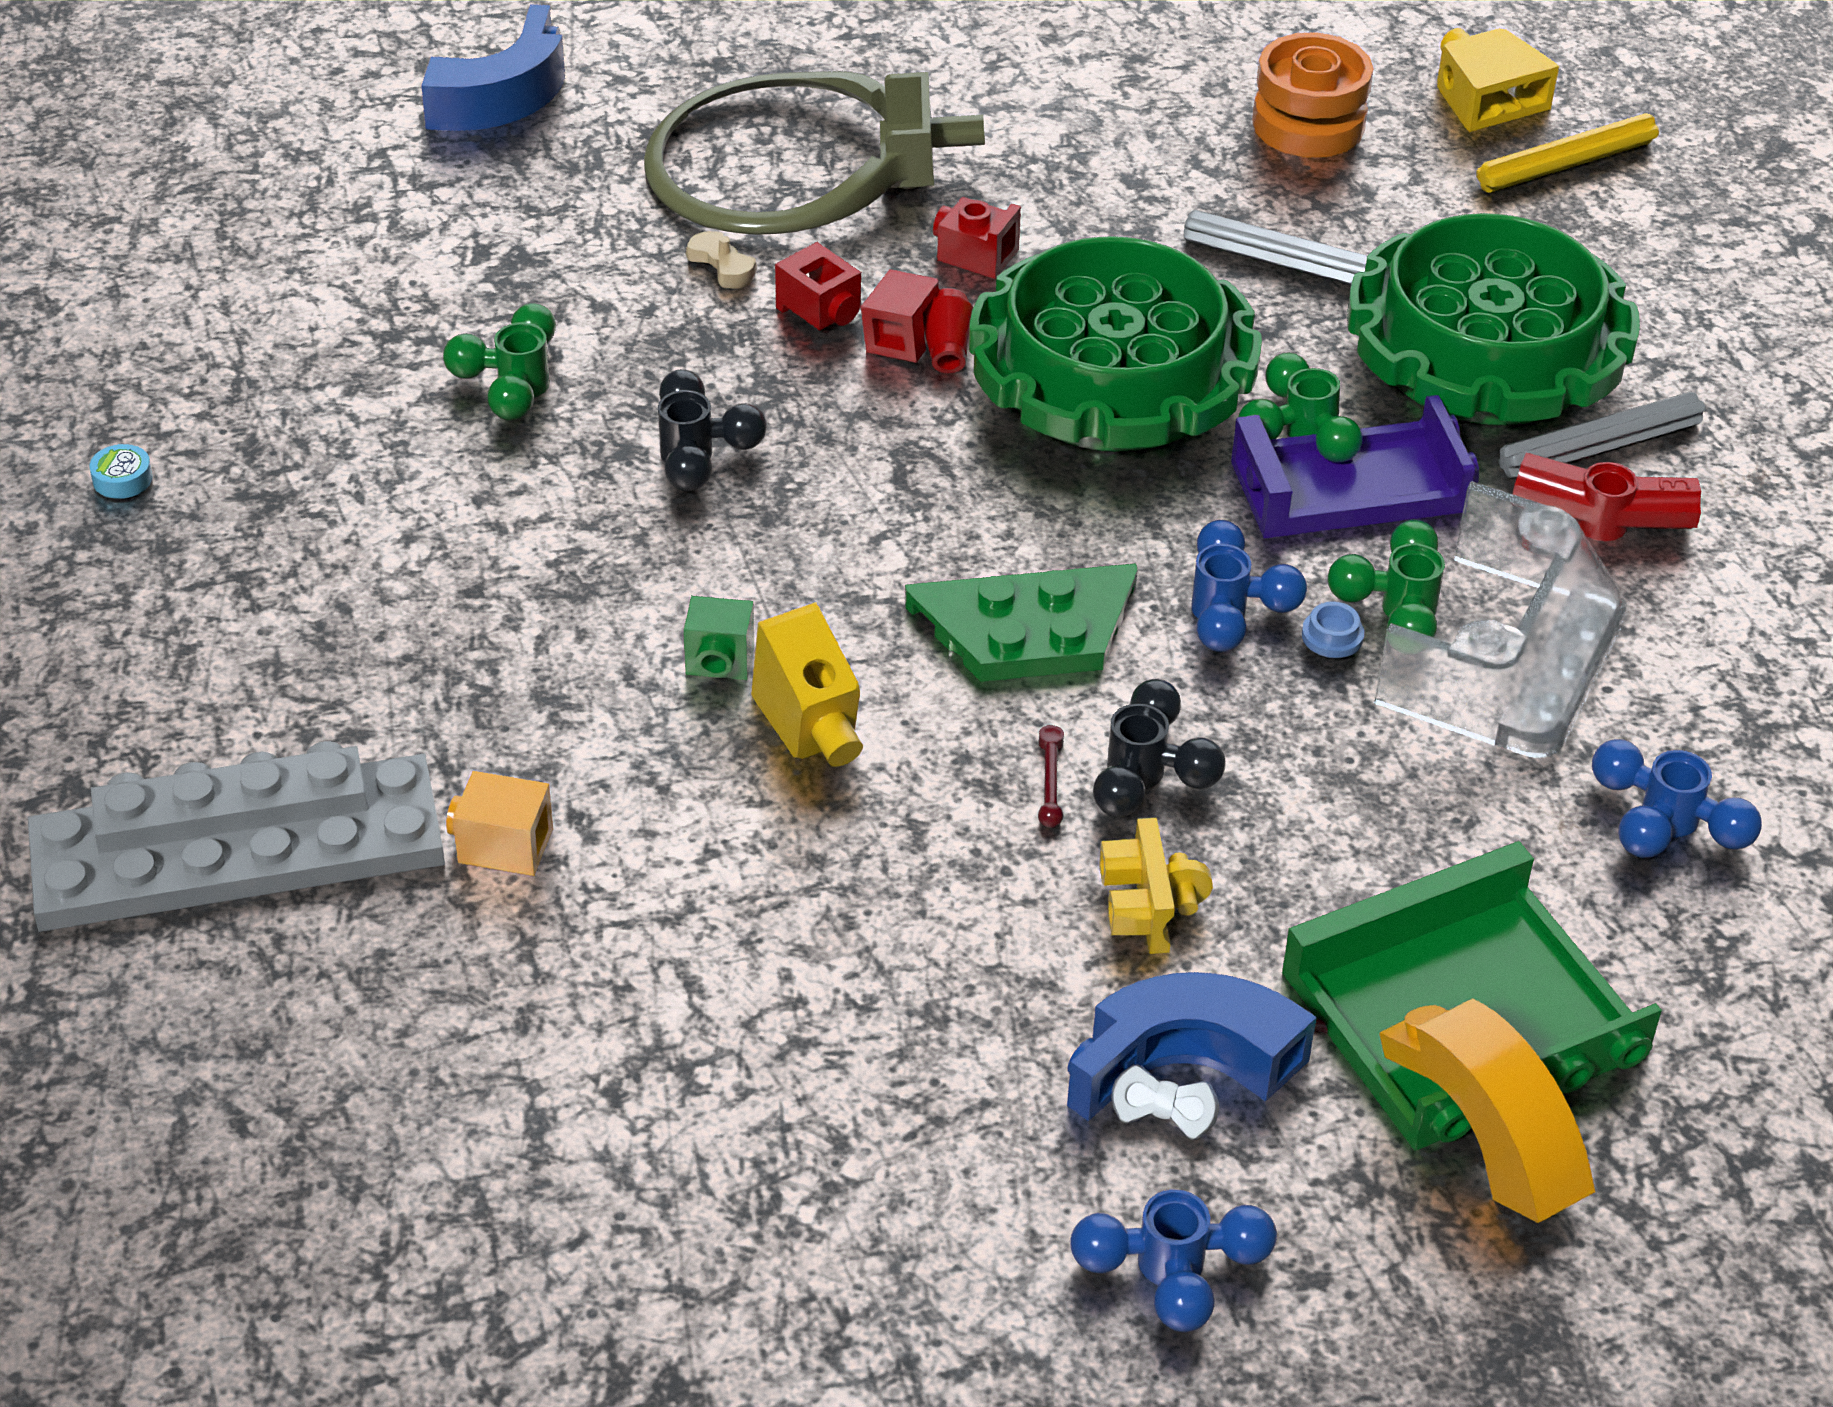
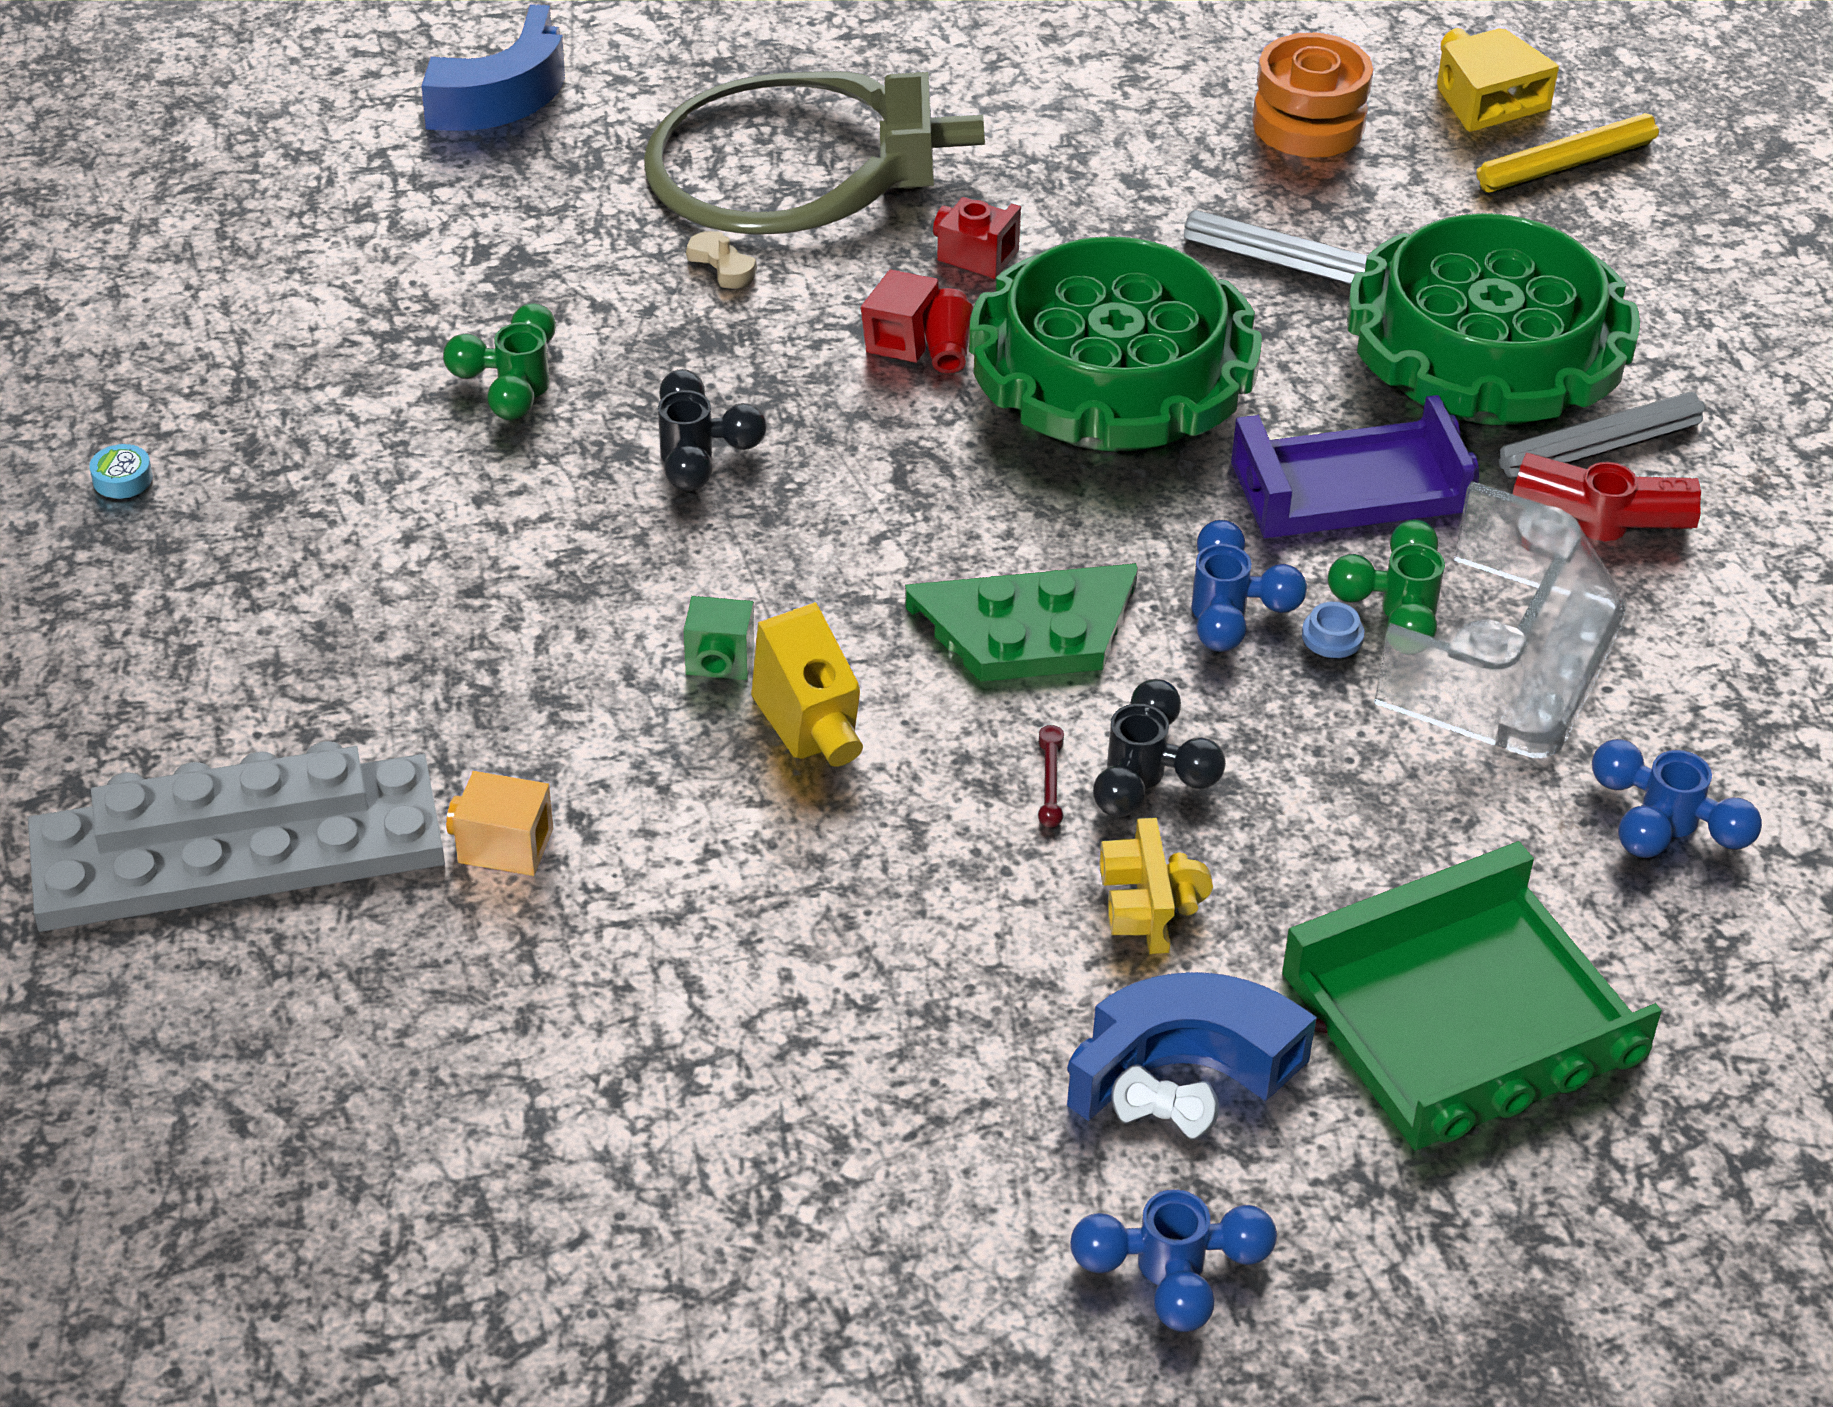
red brick [775,242,861,330] -> none
green piece [1238,352,1363,463] -> none
light orange arch [1379,998,1595,1223] -> none

